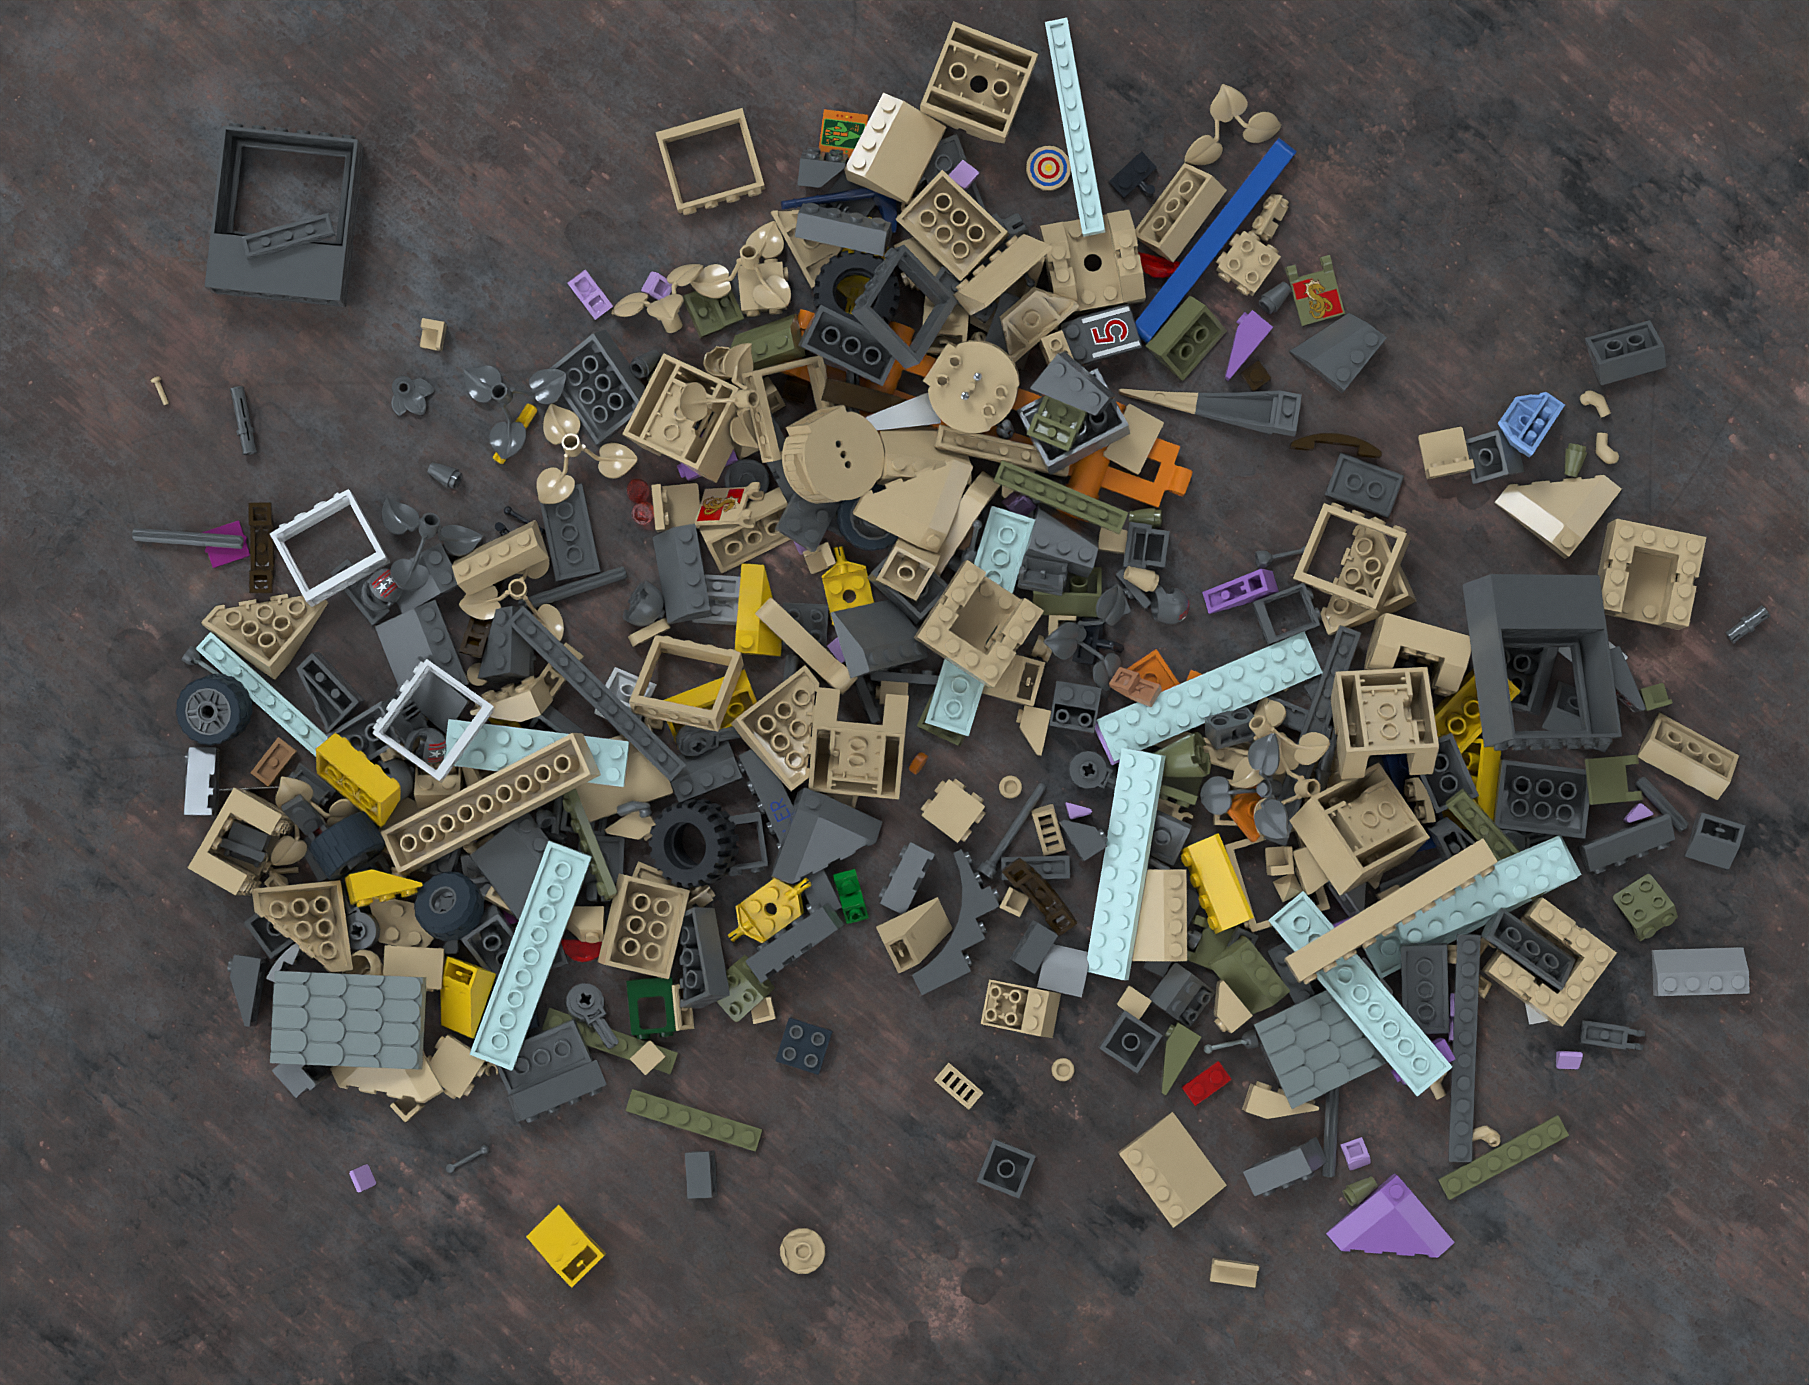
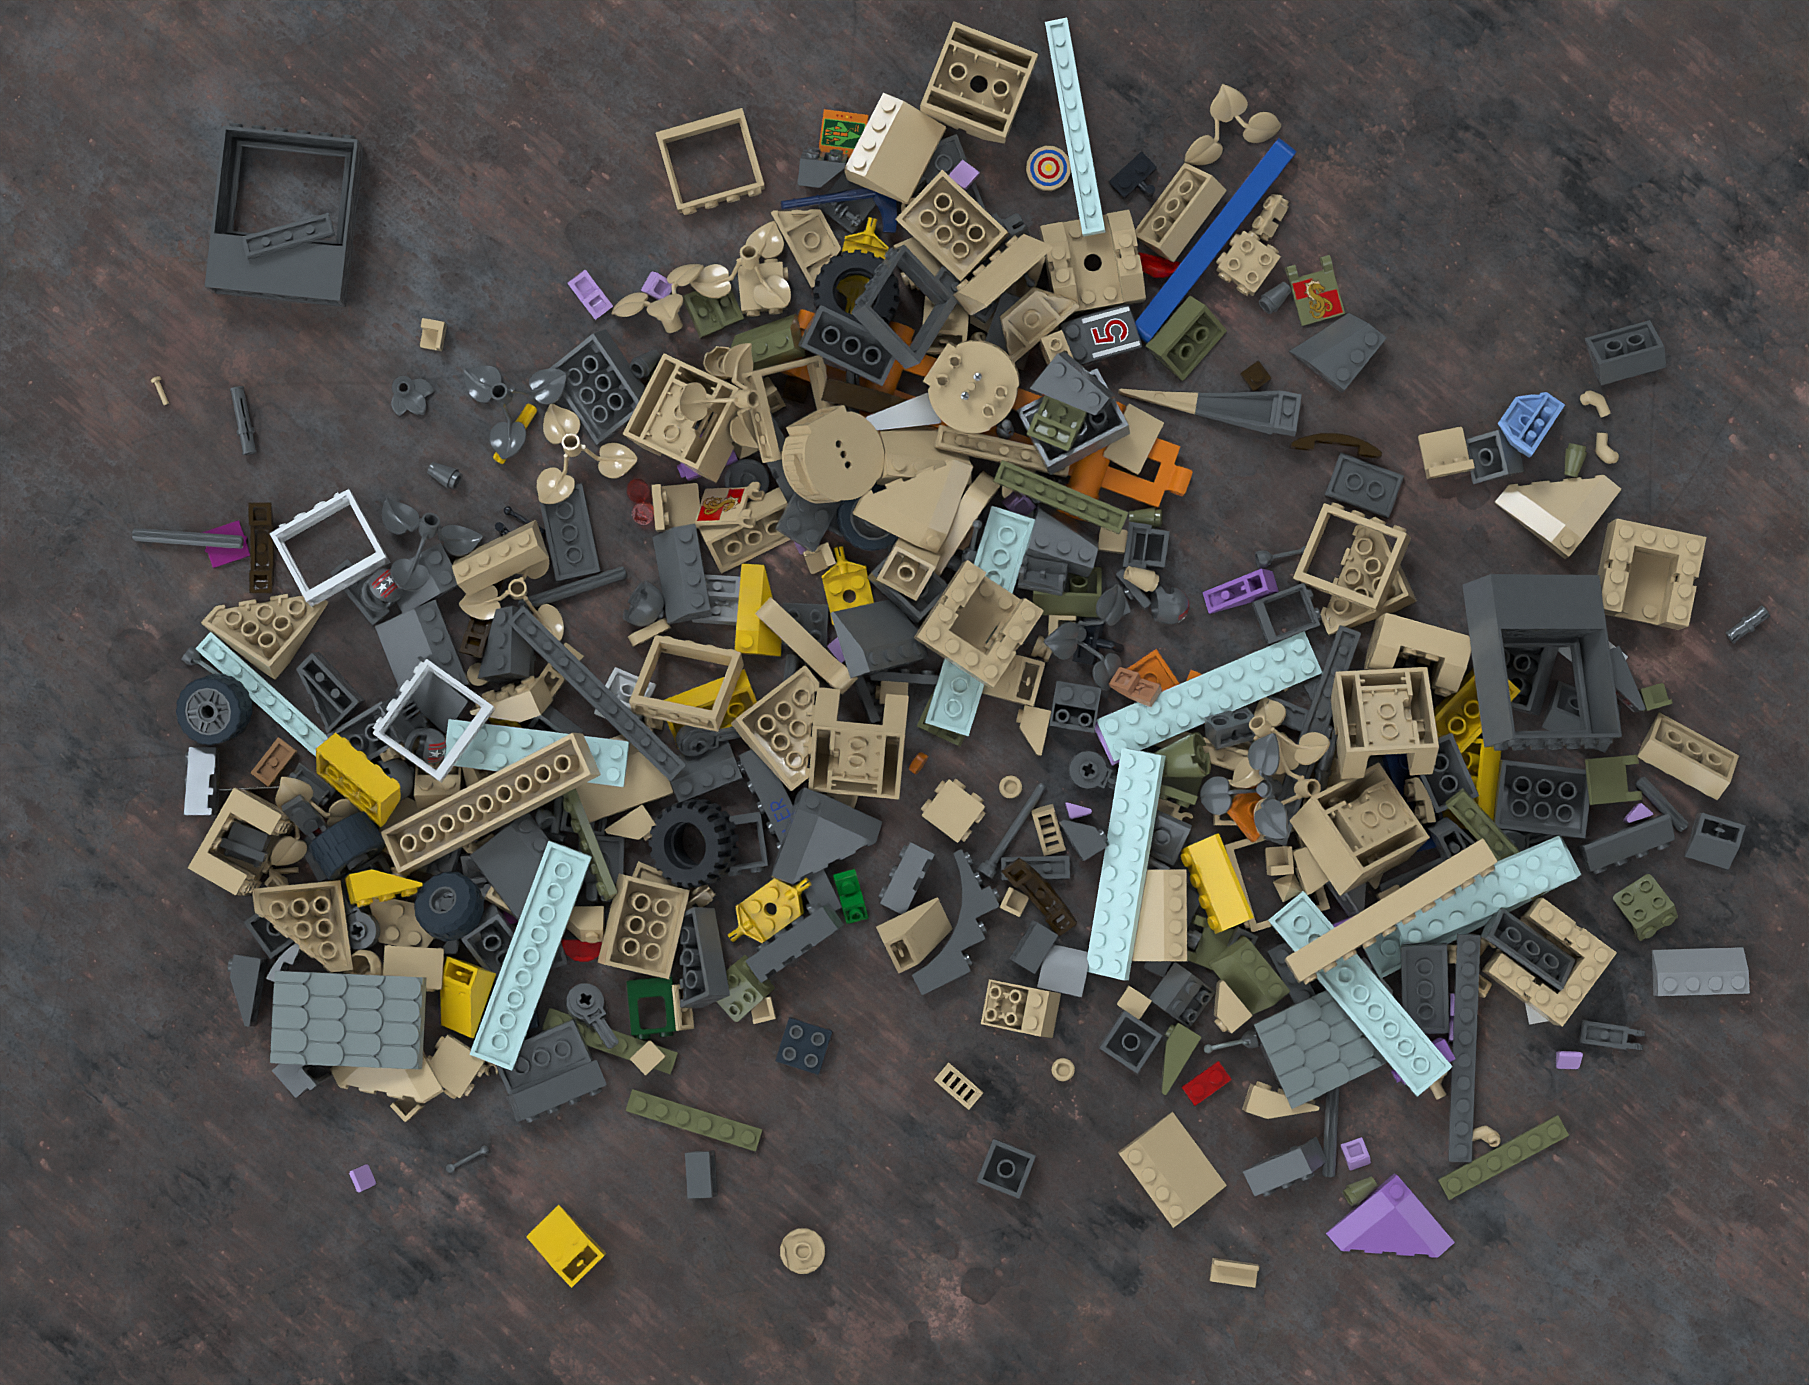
dark grey arm [617,801,652,818] -> none
dark grey slope [795,203,892,256] -> none
medium lavender slope [1225,310,1273,381] -> none

